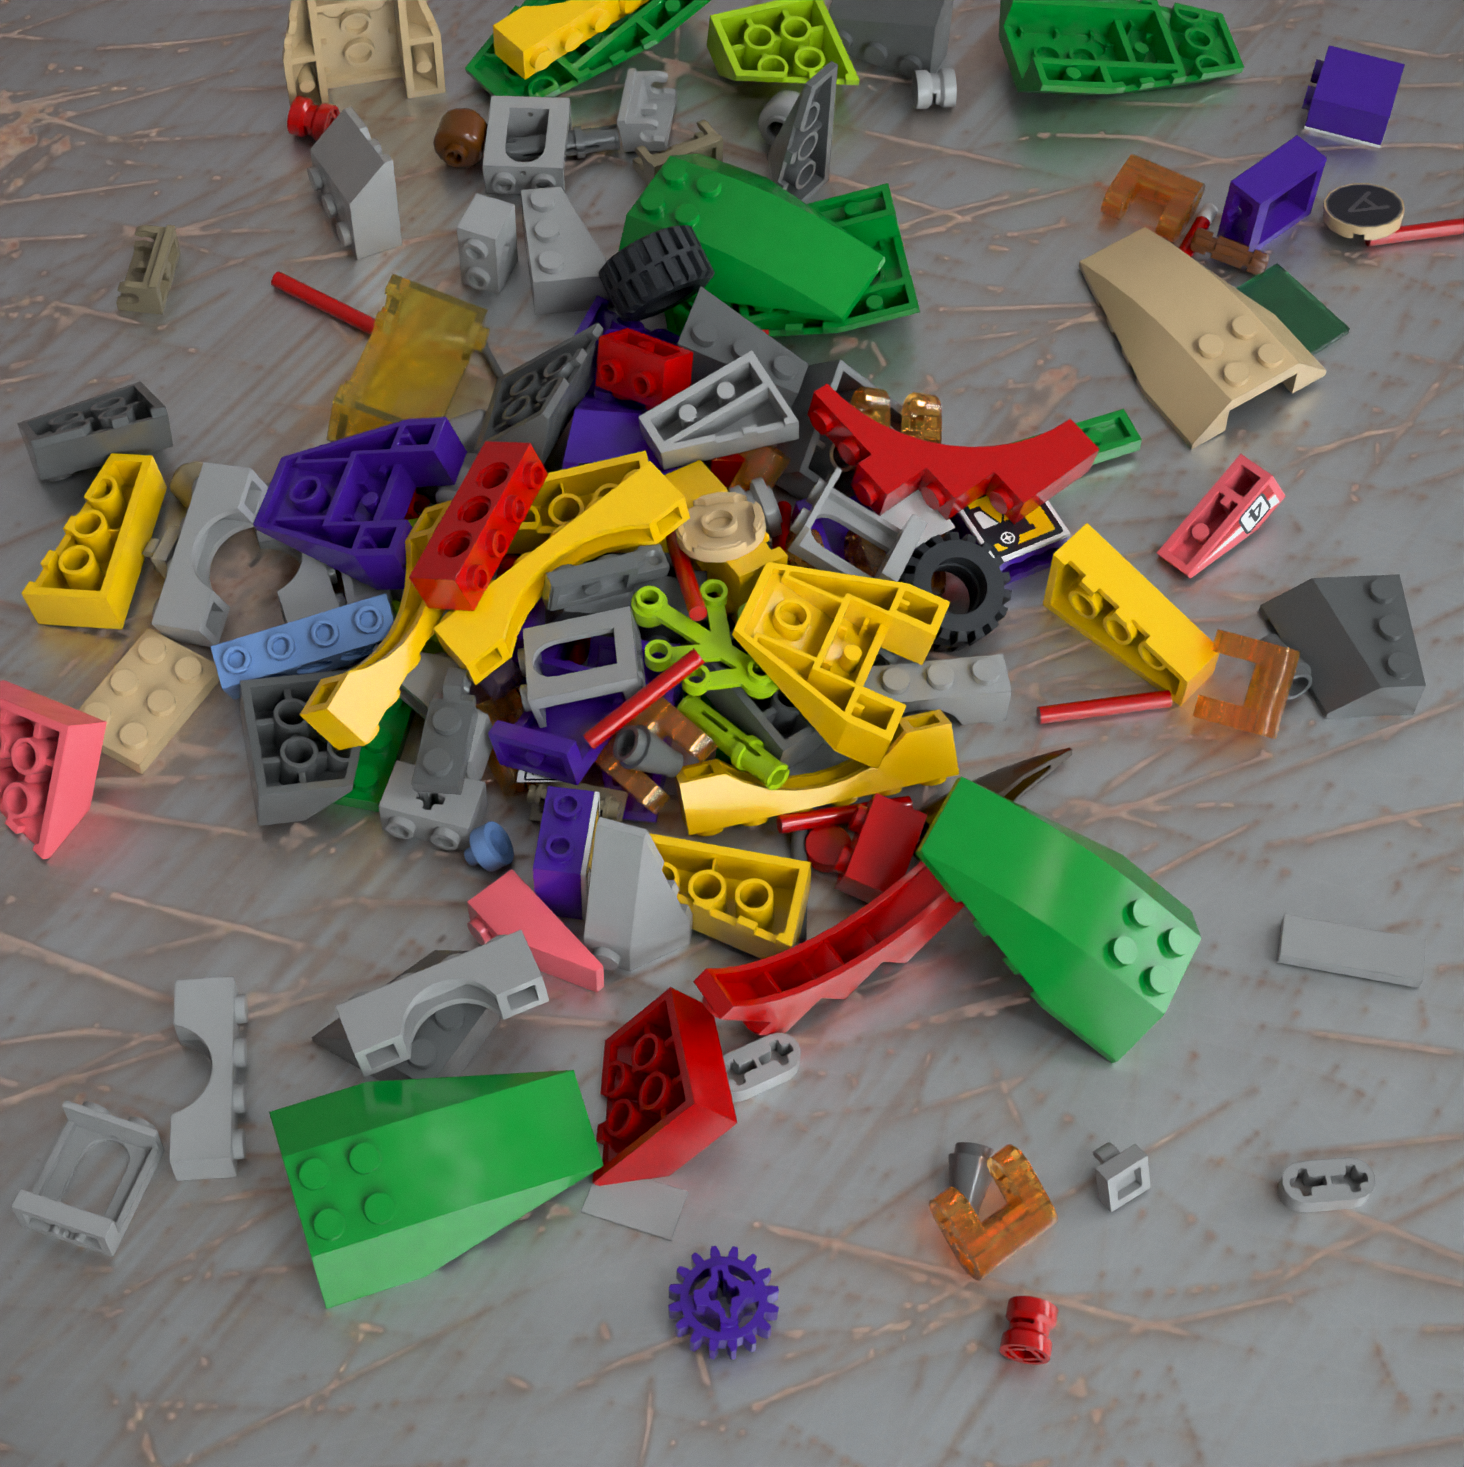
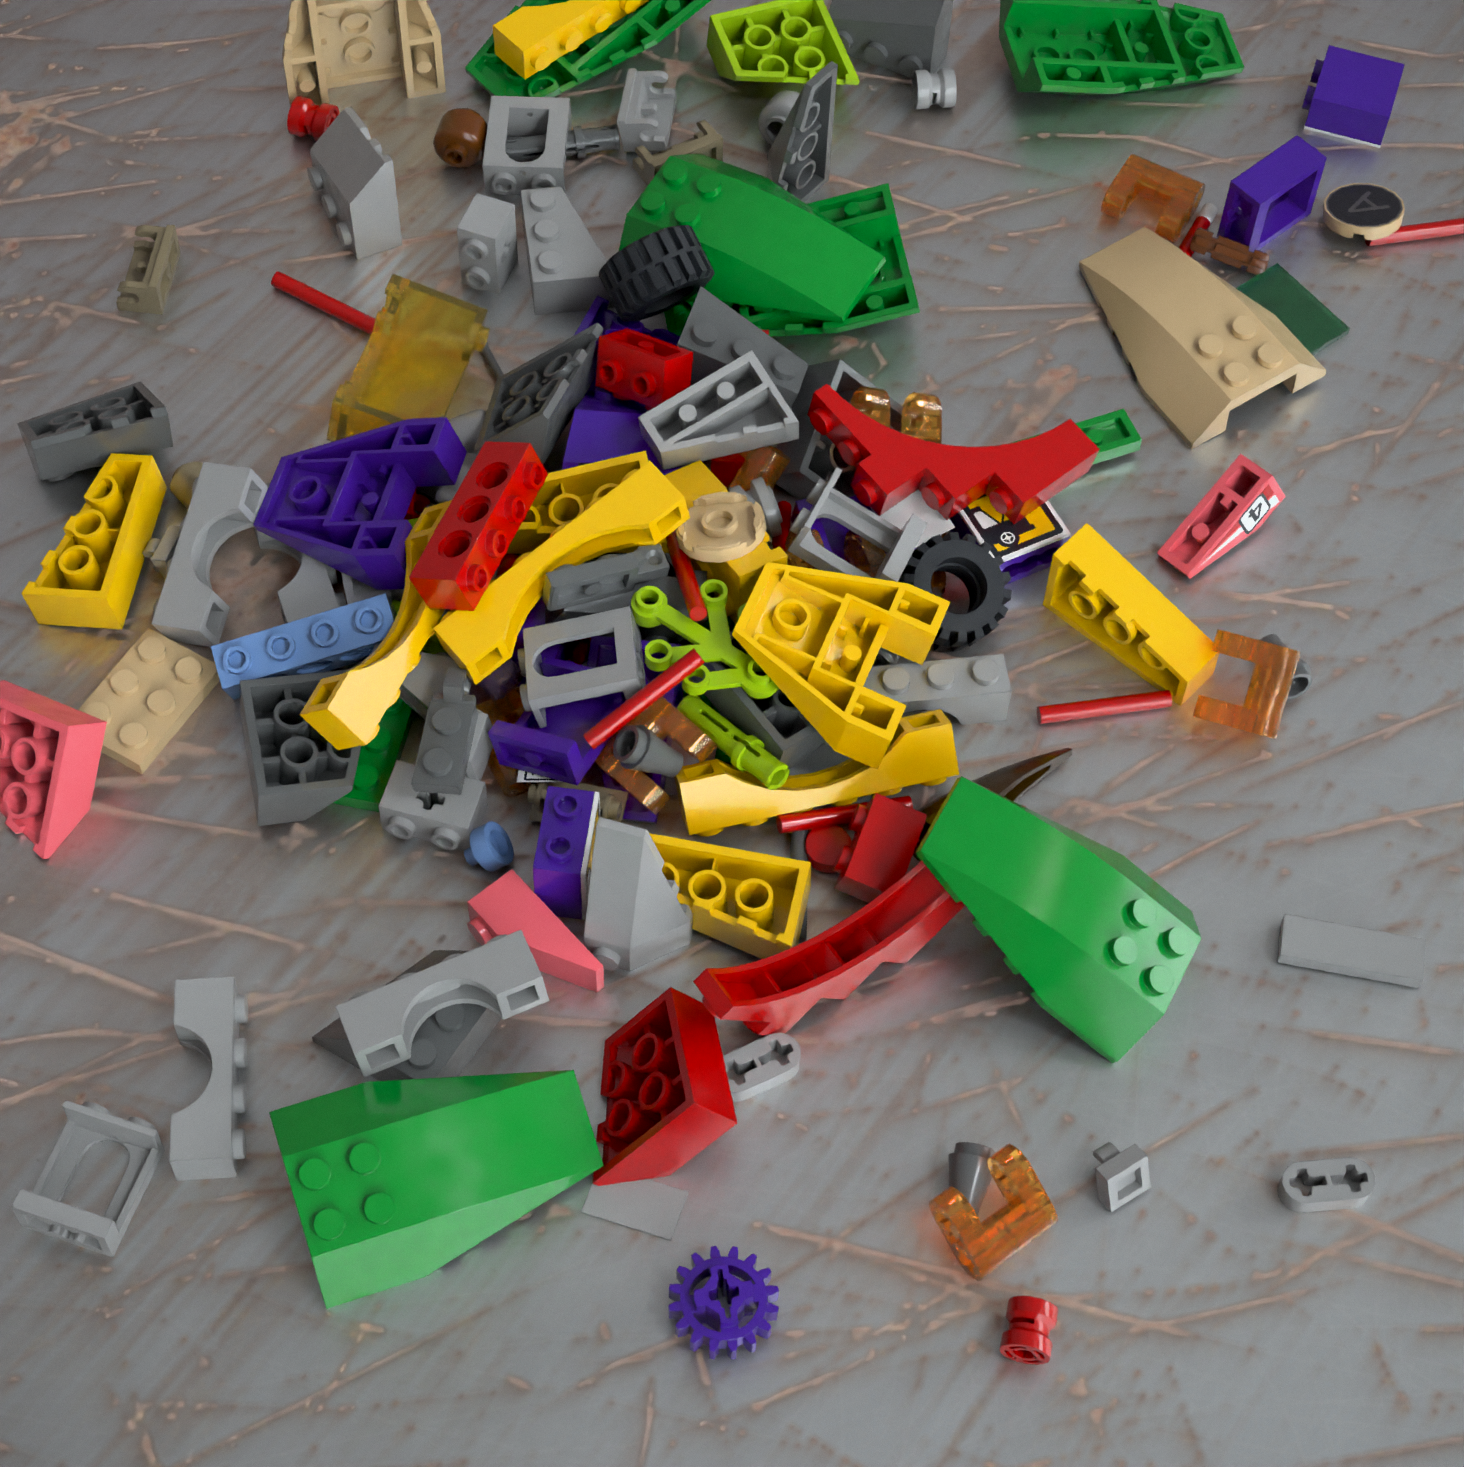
dark grey wedge [1259,574,1426,719] -> none

